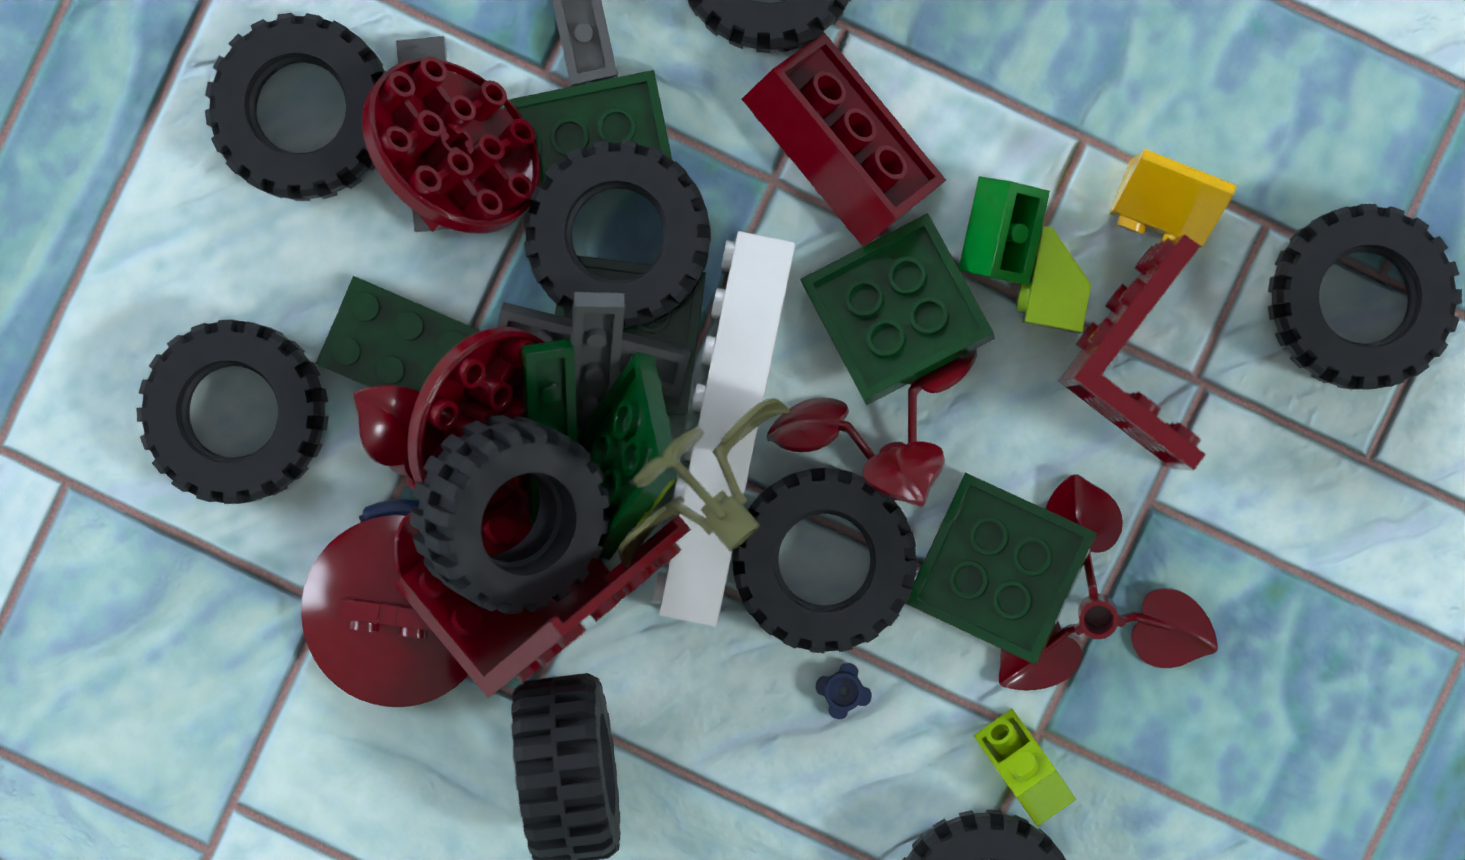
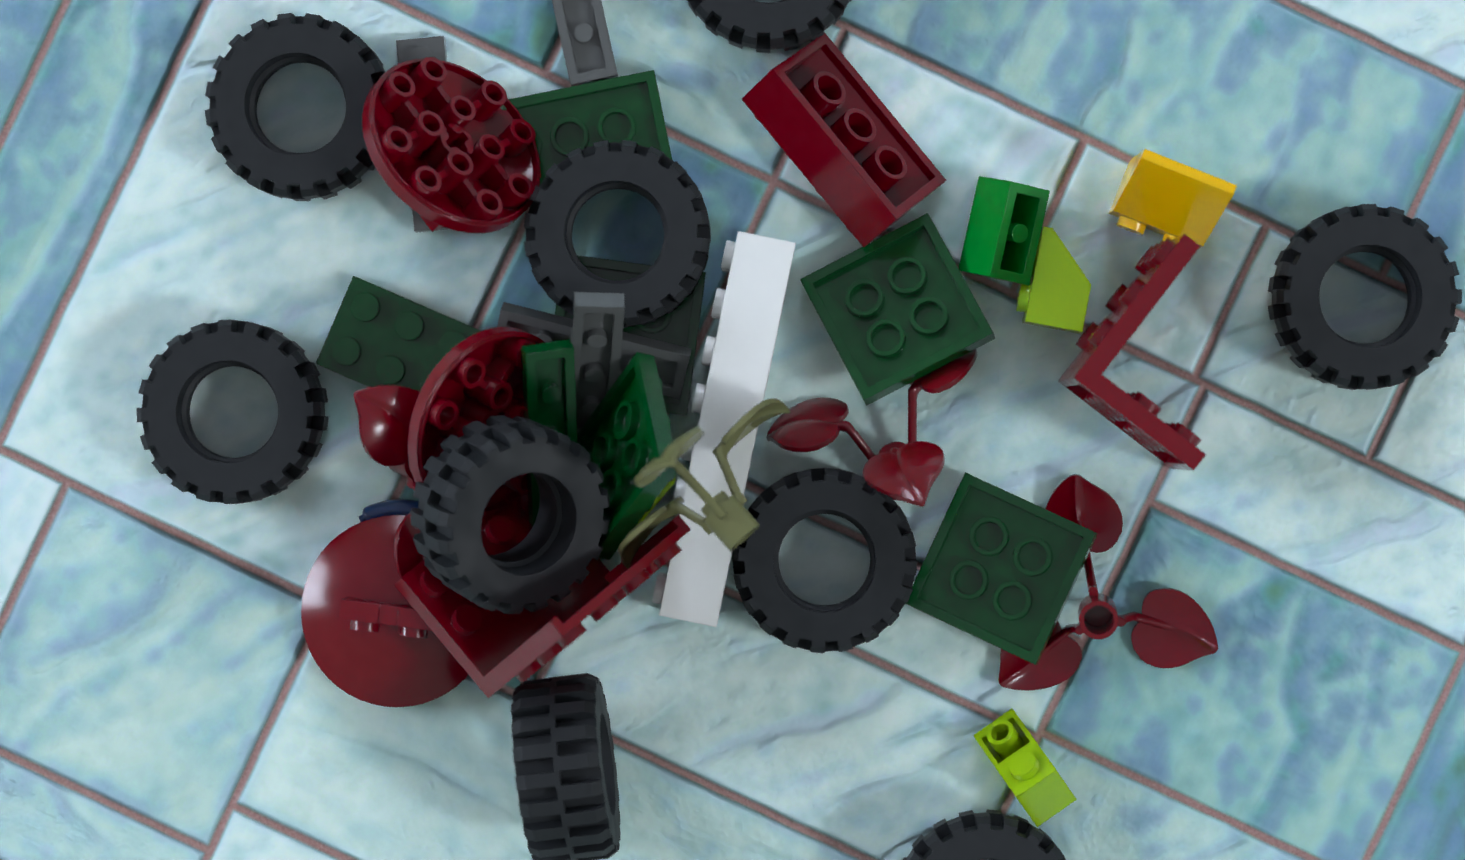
dark blue plate [815,663,872,719] -> none

